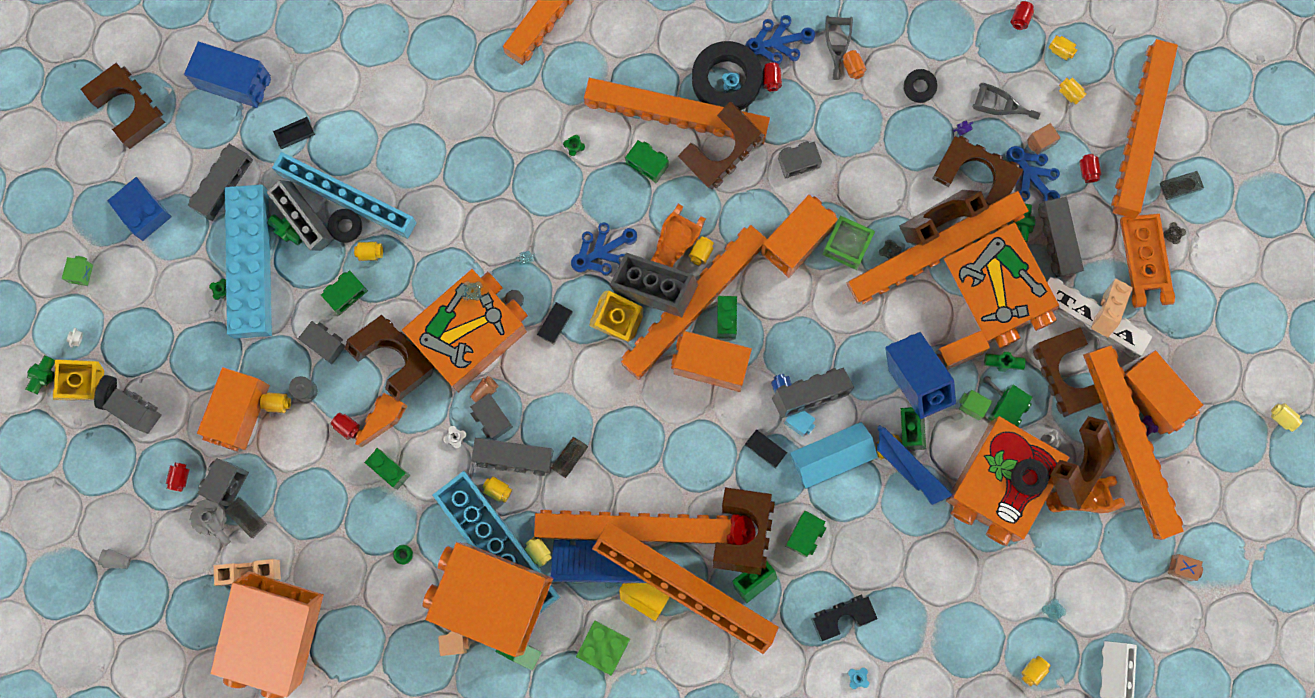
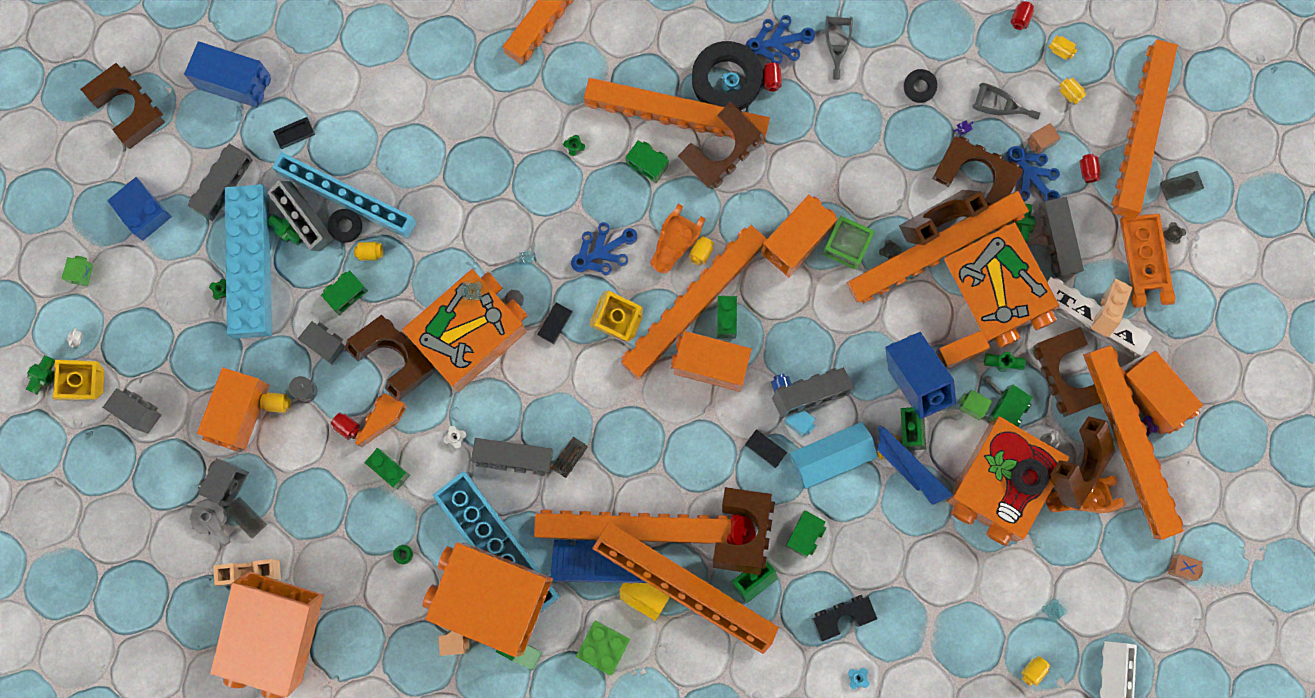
black tyre [94,375,117,410] -> none
light grey cone [98,549,131,569] -> none
red brick [165,462,190,492] -> none
nougat cone [470,376,499,402] -> none
dark grey brick [470,393,513,440] -> none
yellow brick [482,476,513,503] -> none
light yellow brick [524,537,552,568] -> none
dark grey brick [610,252,698,318] -> none
dark grey brick [778,141,822,179] -> none
orange brick [843,50,867,79] -> none
light yellow brick [1271,403,1303,432] -> none

